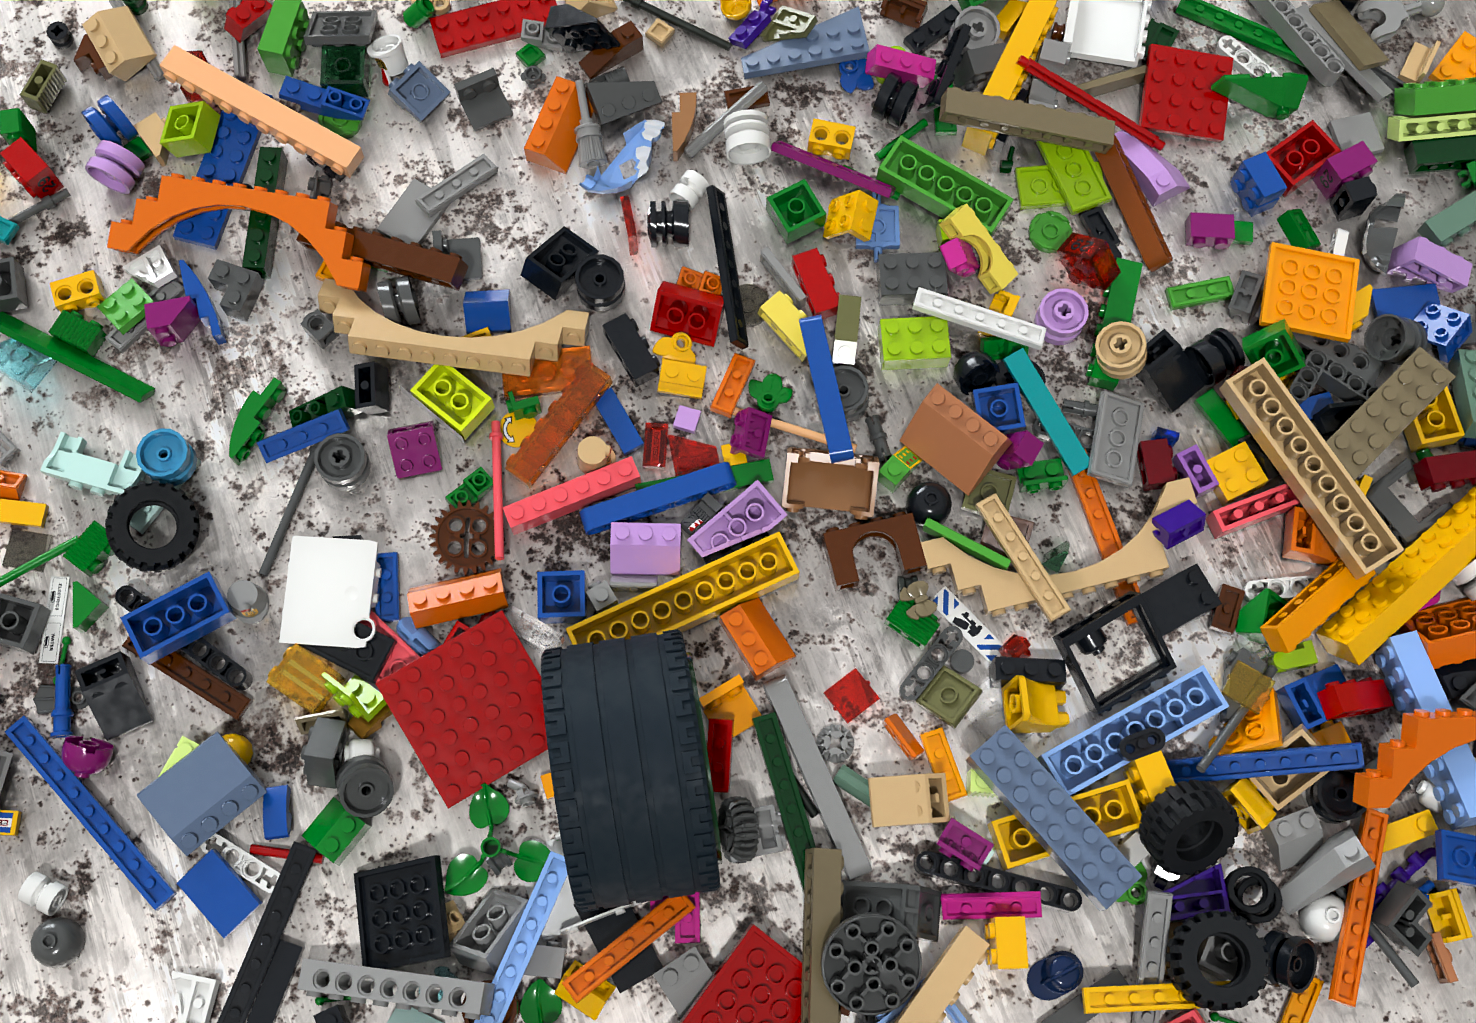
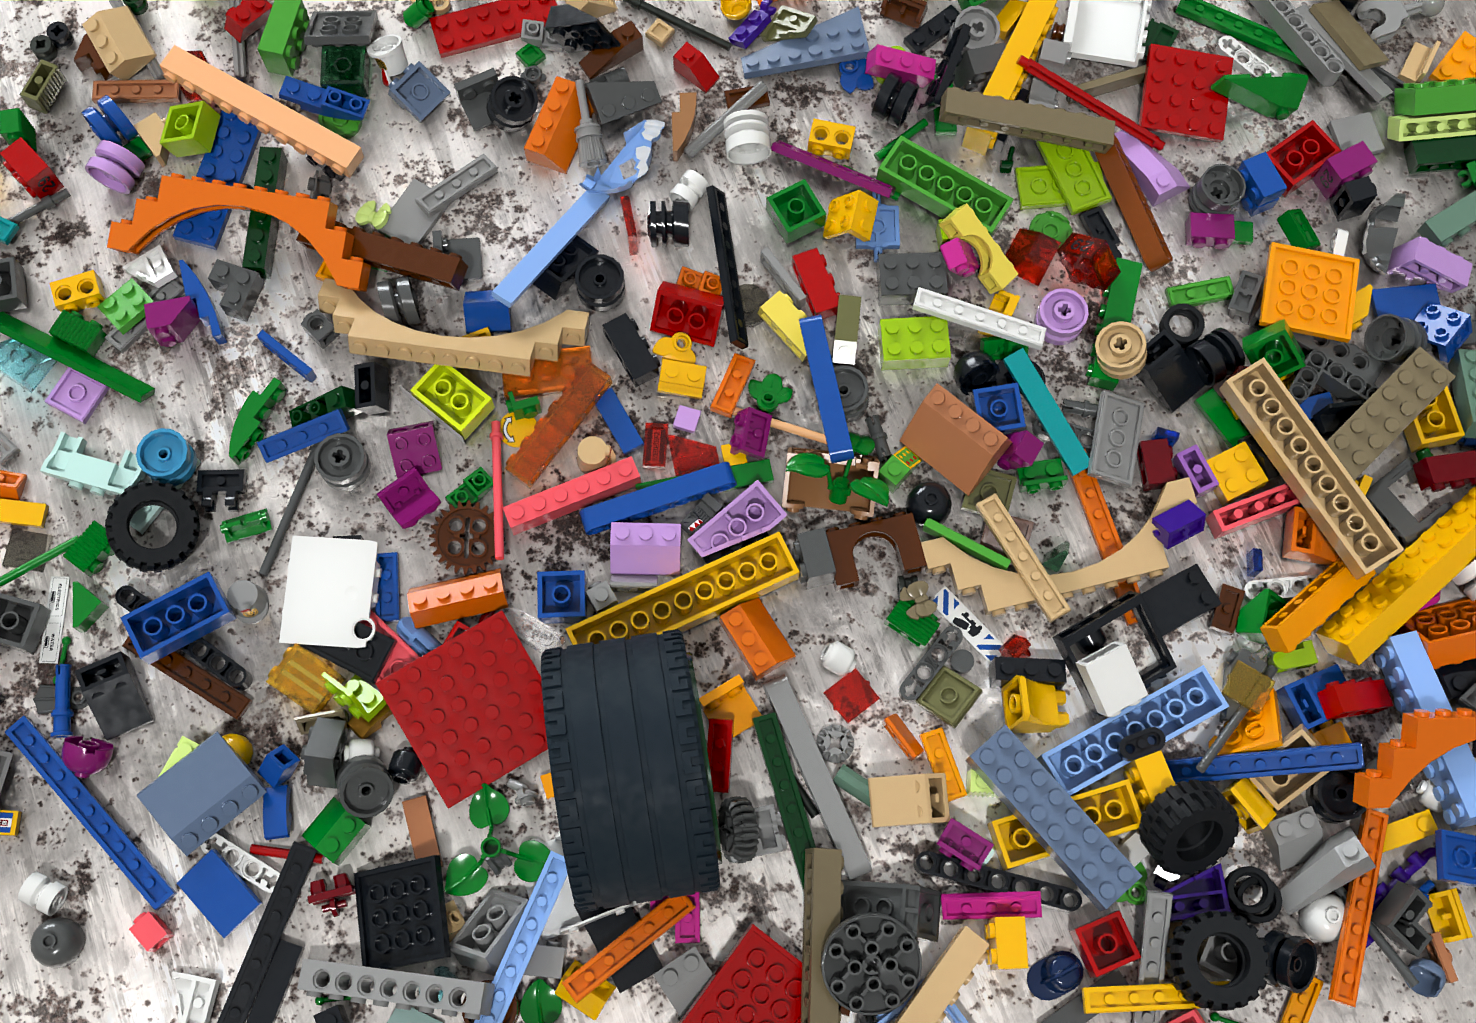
none -> pearl dark grey wheel [30,35,58,62]
none -> lavender tile [44,367,110,424]
none -> nougat tile [92,80,182,104]
none -> coral brick [129,912,174,952]
none -> black plate [196,469,247,512]
none -> green hinge [220,508,272,543]
none -> blue tile [257,330,317,383]
none -> blue brick [257,744,300,788]
none -> dark red hips [307,873,356,917]
none -> yellowish green piece [355,201,392,230]
none -> magenta bracket [377,467,441,529]
none -> black head [388,747,422,785]
none -> nougat tile [402,795,444,867]
none -> black wheel [486,76,538,132]
none -> light blue tile [491,191,610,308]
none -> red slope [673,42,720,93]
none -> green plant [786,432,889,507]
none -> dark grey brick [792,528,836,590]
none -> white head [820,641,857,676]
none -> clear red slope [1005,228,1061,287]
none -> red brick [1069,910,1141,978]
none -> white brick [1075,641,1148,717]
none -> black tyre [1159,304,1205,348]
none -> dark grey wheel [1188,164,1246,214]
none -> clear blue tile [1246,548,1263,577]
none -> sand blue hair [1404,958,1446,997]

